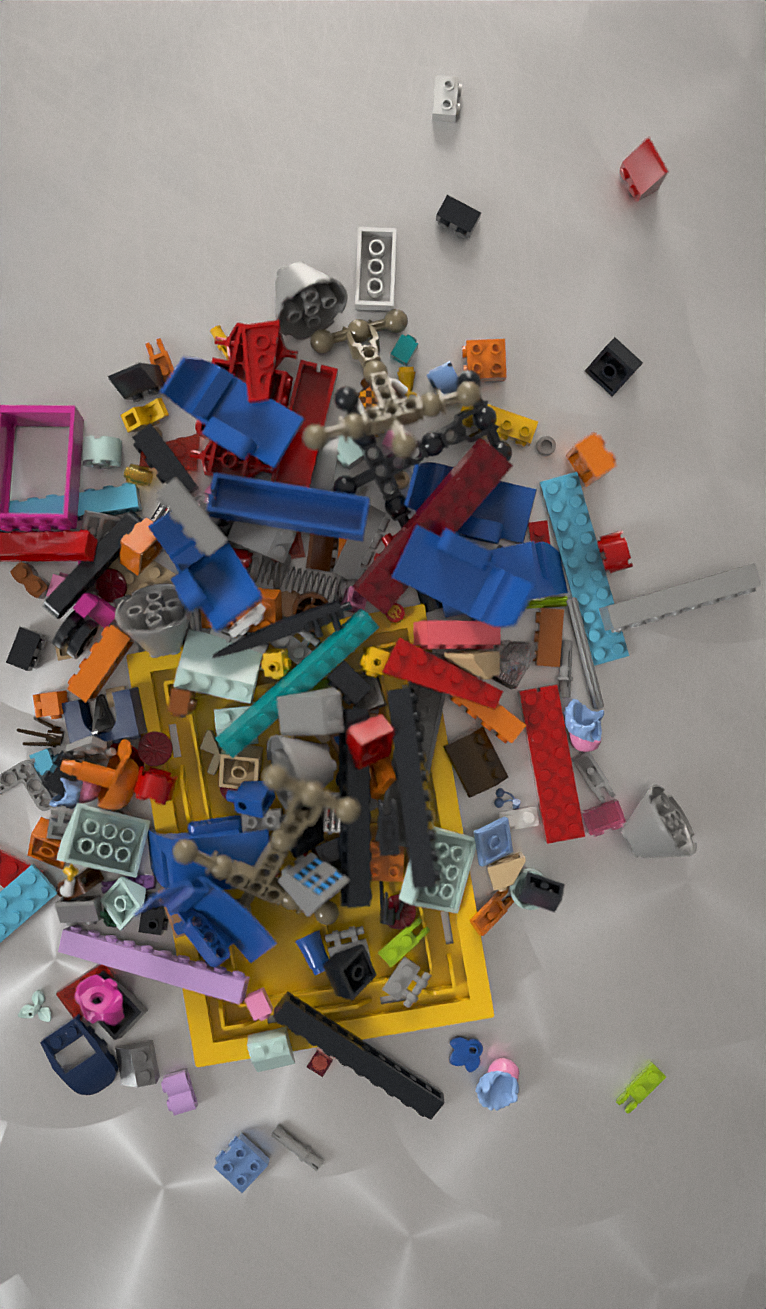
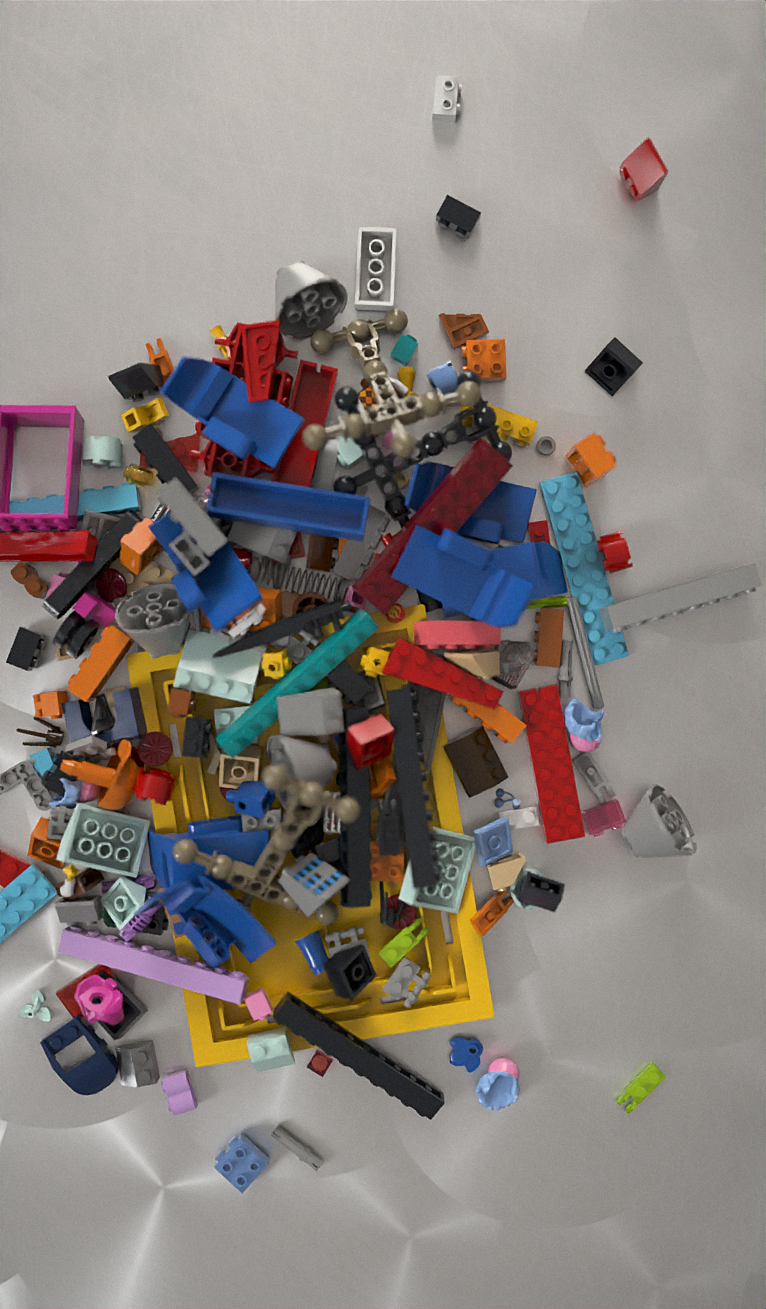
none -> medium lavender hinge [119,906,162,942]
none -> light grey brick [169,533,211,576]
none -> black brick [182,717,212,758]
none -> dark orange wing [438,313,489,349]

